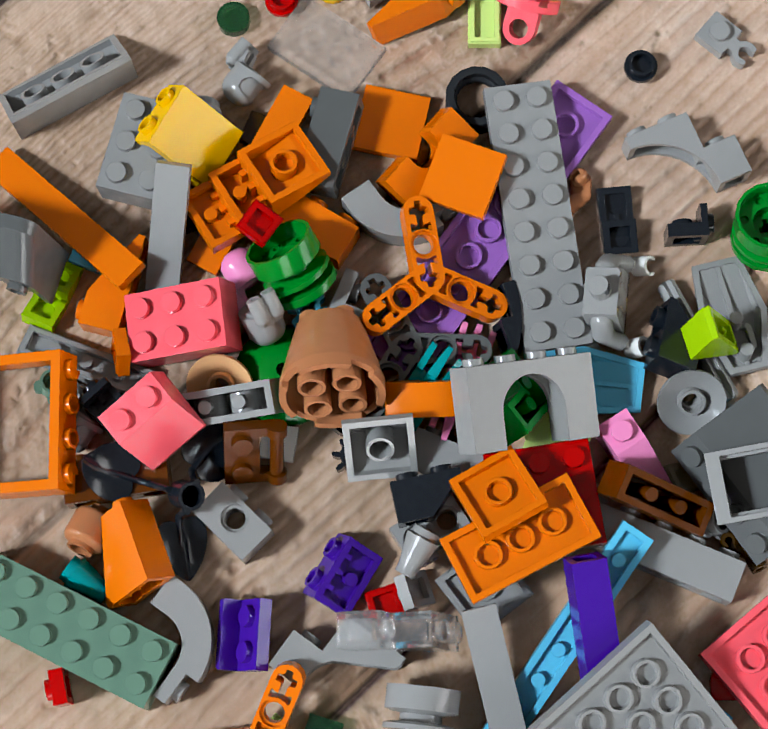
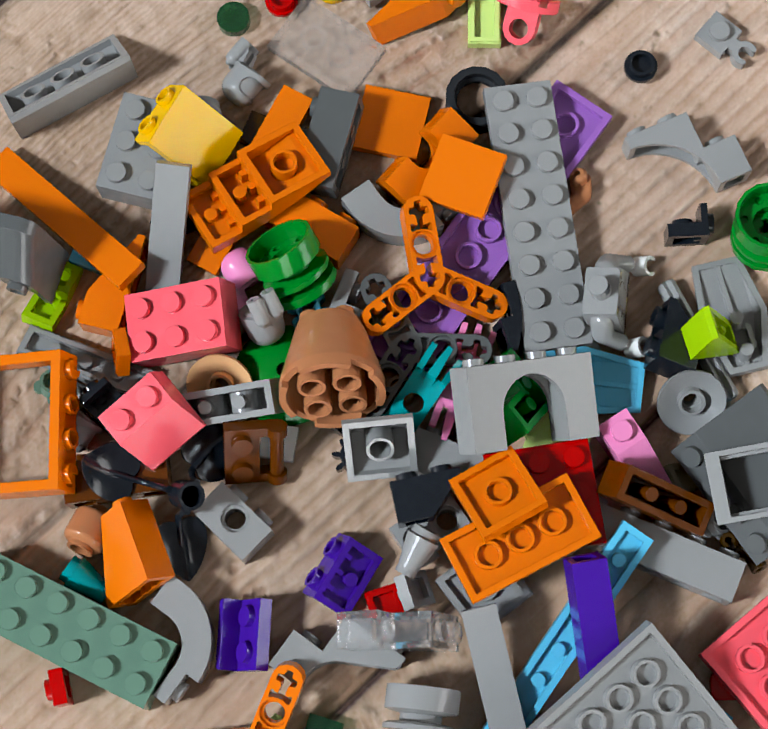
red tile [234,199,284,248] -> none
orange slope [385,380,455,418] -> none
black slope [595,185,639,254] -> none

